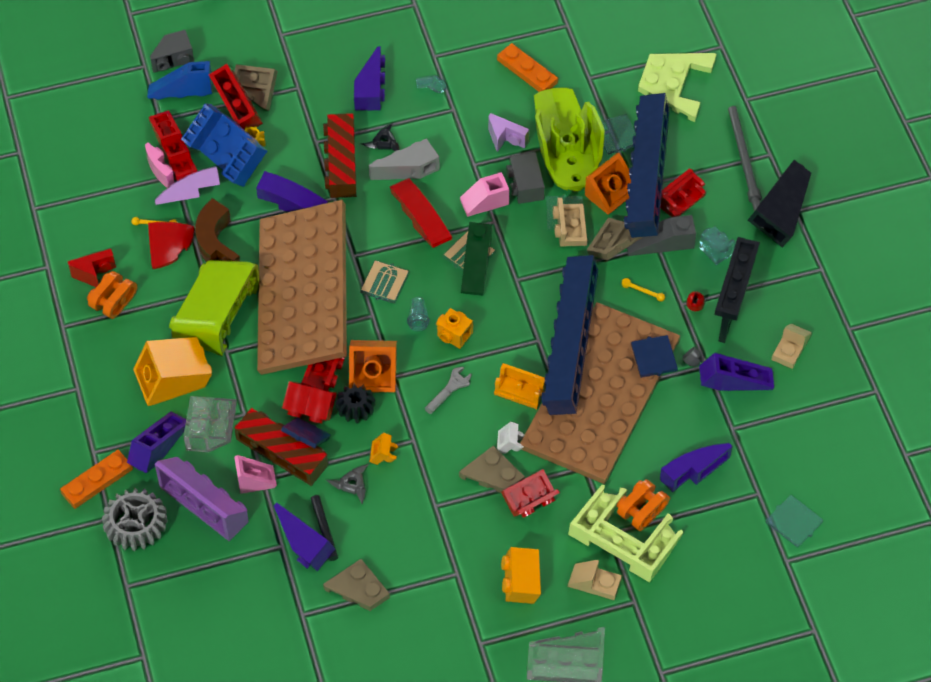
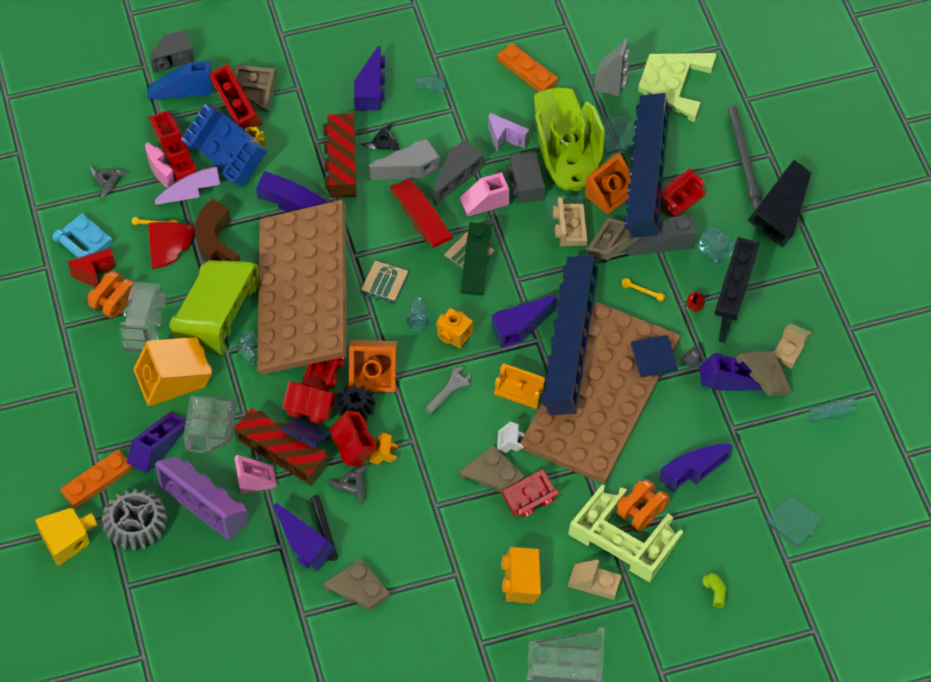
none -> yellow torso [35,508,98,566]
none -> medium azure plate [52,214,113,258]
none -> dark grey piece [90,165,131,198]
none -> clear wedge [119,282,166,353]
none -> clear light blue arm [237,330,258,364]
none -> red brick [330,411,376,467]
none -> dark grey slope [433,140,484,205]
none -> dark purple slope [491,294,557,348]
none -> light grey slope [594,39,631,96]
none -> lime arm [702,573,727,608]
none -> dark tan wing [736,351,791,397]
none -> clear light blue pin [808,397,858,423]

